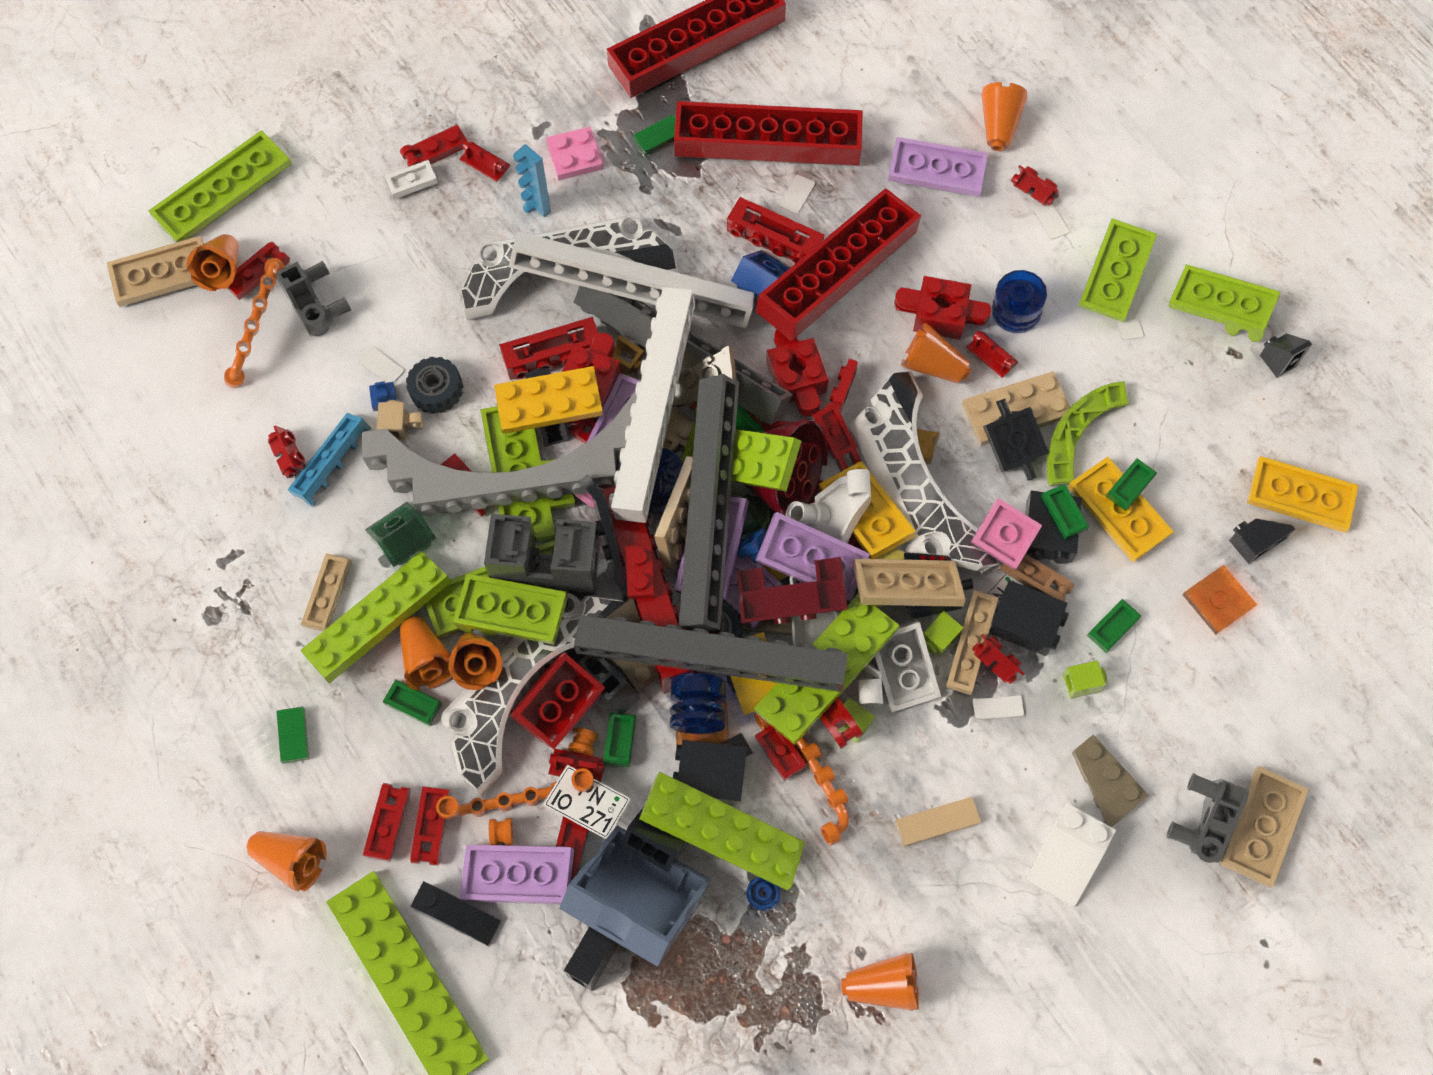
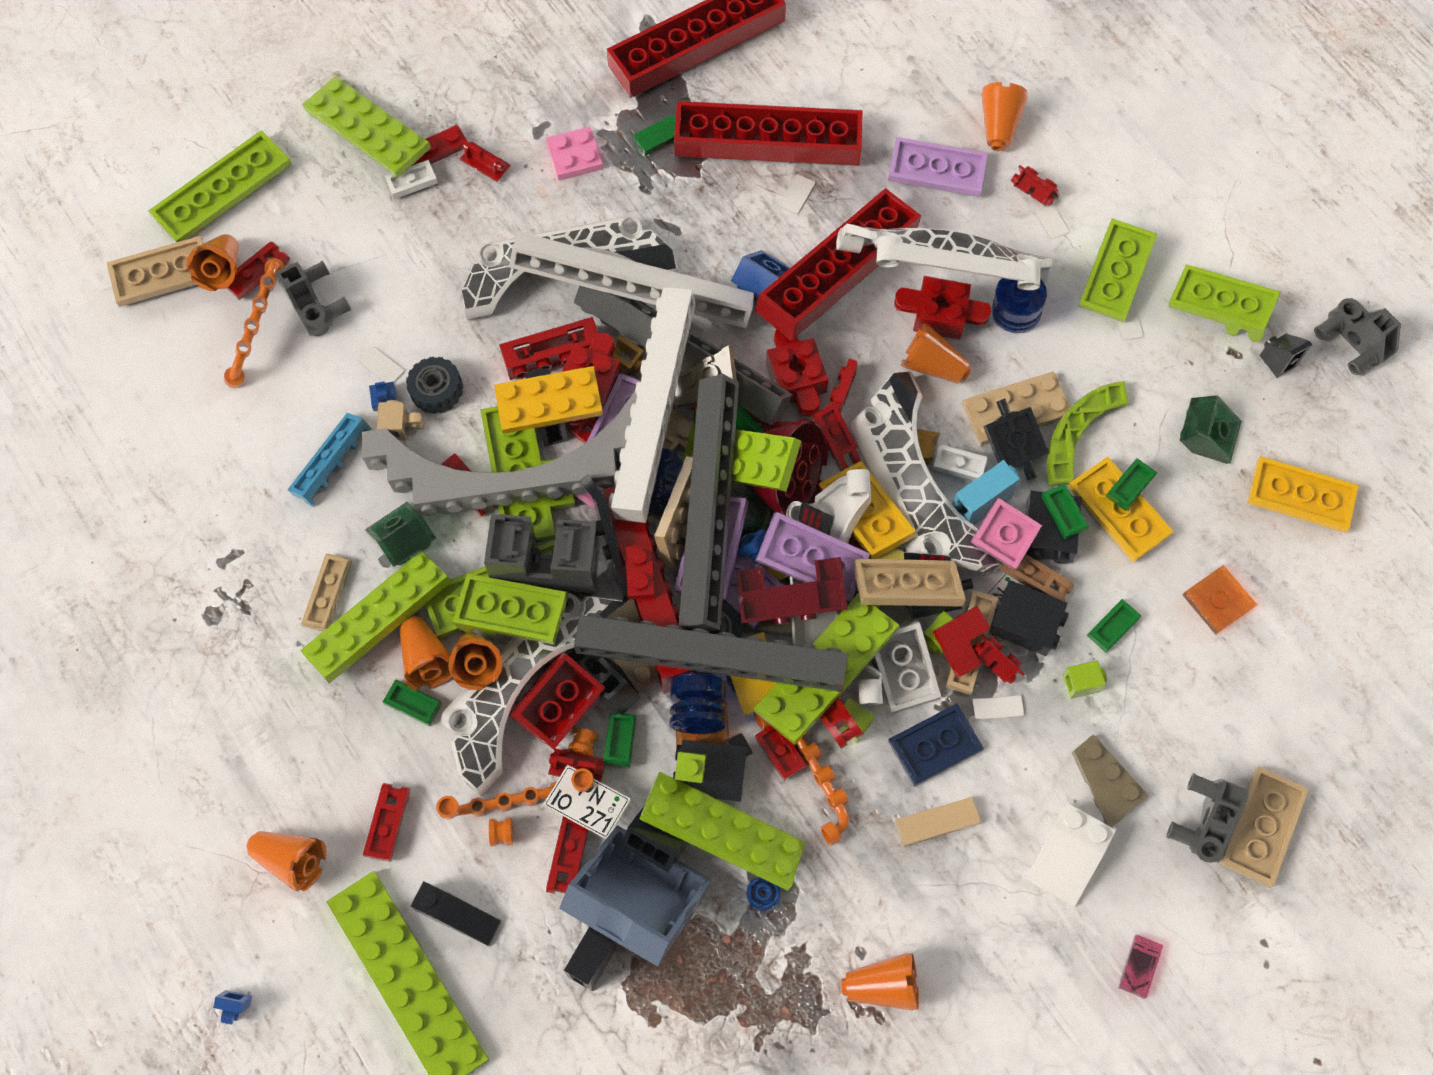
red hinge [268,425,305,478] -> none
green tile [276,706,309,764] -> none
red plate [410,786,451,866] -> none
lavender plate [460,845,574,905] -> none
dark azure hinge [513,144,551,217] -> none
red brick [727,197,825,264] -> none
red hinge [966,330,1018,378] -> none
black slope [1229,518,1295,564] -> none
none -> blue tile [213,990,252,1025]
none -> lime plate [302,76,431,178]
none -> lime brick [675,751,706,783]
none -> black sticker [798,503,834,535]
none -> white panel [836,224,1052,290]
none -> dark blue tile [888,703,984,787]
none -> white plate [932,444,988,481]
none -> red tile [932,606,990,677]
none -> medium azure brick [952,460,1020,525]
none -> clear pink tile [1118,934,1163,999]
none -> clear green slope [1180,395,1242,464]
none -> dark grey piece [1314,298,1401,375]

